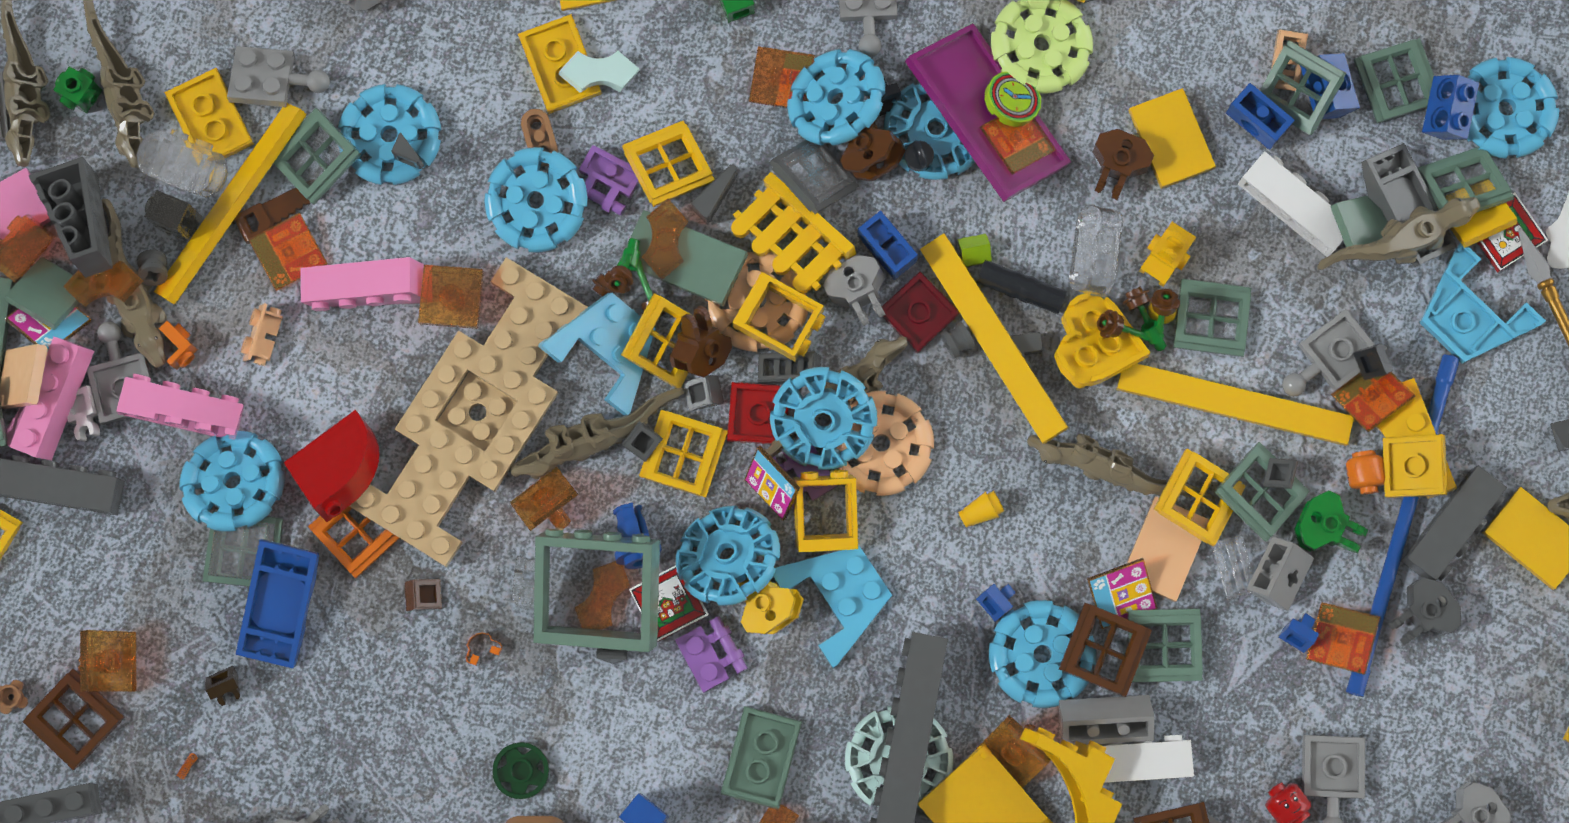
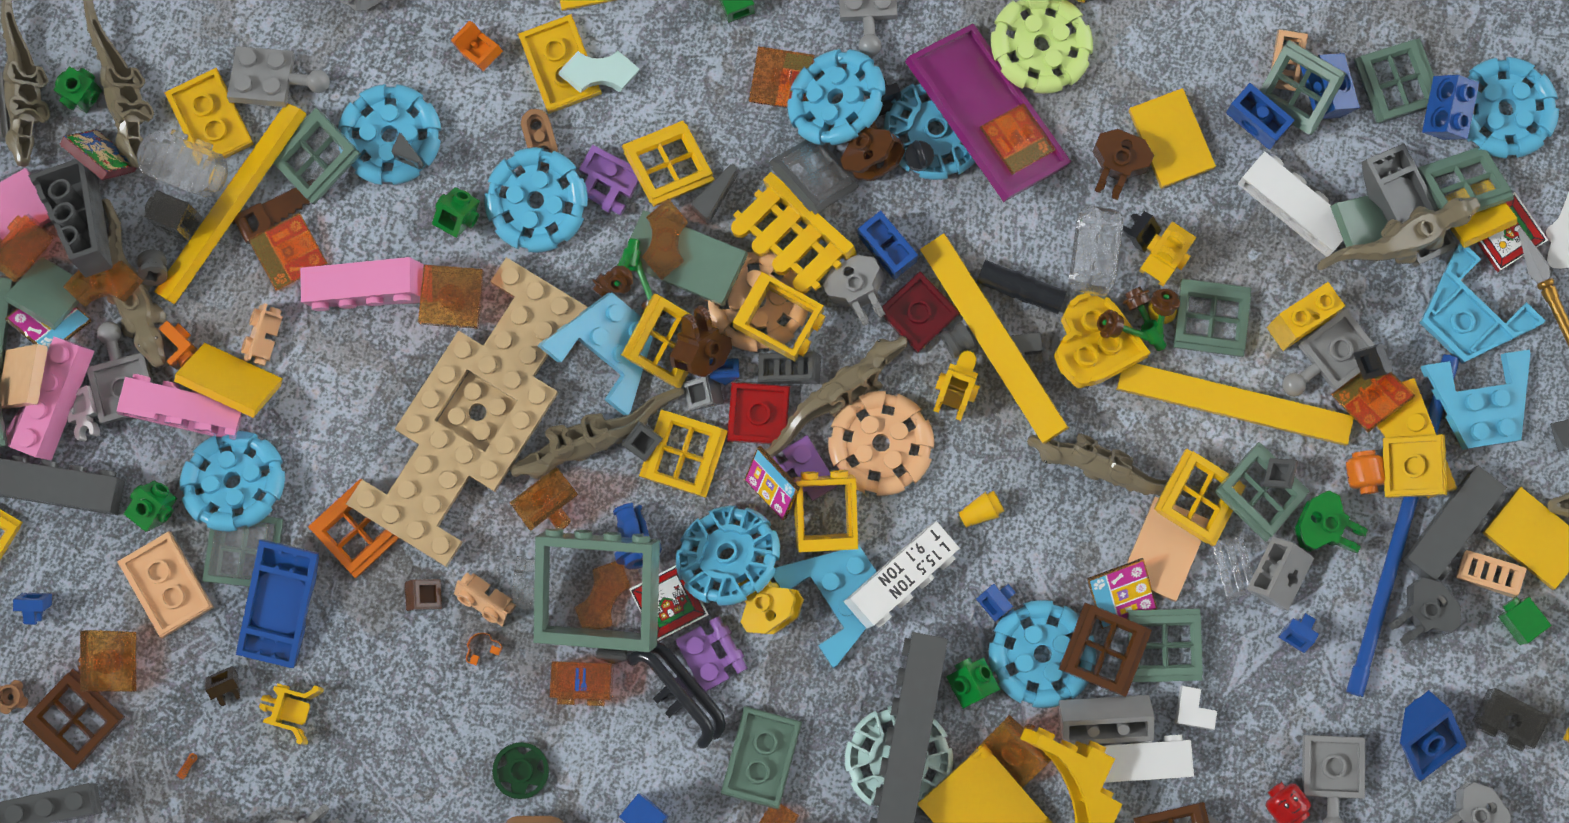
red brick [283,410,380,522] -> none
medium azure plate [770,367,878,470] -> none
lime slope [957,233,992,267] -> none
tile [984,71,1041,127] -> none
clear orange piece [1306,602,1381,675] -> none
none -> blue tile [13,593,52,625]
none -> tile [59,129,137,180]
none -> light nougat tile [117,531,214,638]
none -> green brick [124,480,177,532]
none -> yellow tile [174,342,283,418]
none -> yellow piece [259,683,324,745]
none -> green brick [432,187,480,238]
none -> orange bracket [451,21,503,72]
none -> light nougat hinge [454,573,516,627]
none -> clear orange brick [550,661,614,707]
none -> black piece [627,642,726,749]
none -> blue slope [710,358,739,386]
none -> white brick [843,521,960,629]
none -> yellow hinge [933,350,980,421]
none -> green brick [946,657,1000,709]
none -> black tile [1122,211,1162,253]
none -> white piece [1175,686,1217,730]
none -> yellow window [1266,282,1345,351]
none -> blue slope [1400,690,1467,782]
none -> medium azure wing [1421,349,1531,450]
none -> light nougat slope [1455,550,1527,598]
none -> clear smoke brick [1472,688,1550,752]
none -> green brick [1498,597,1552,645]

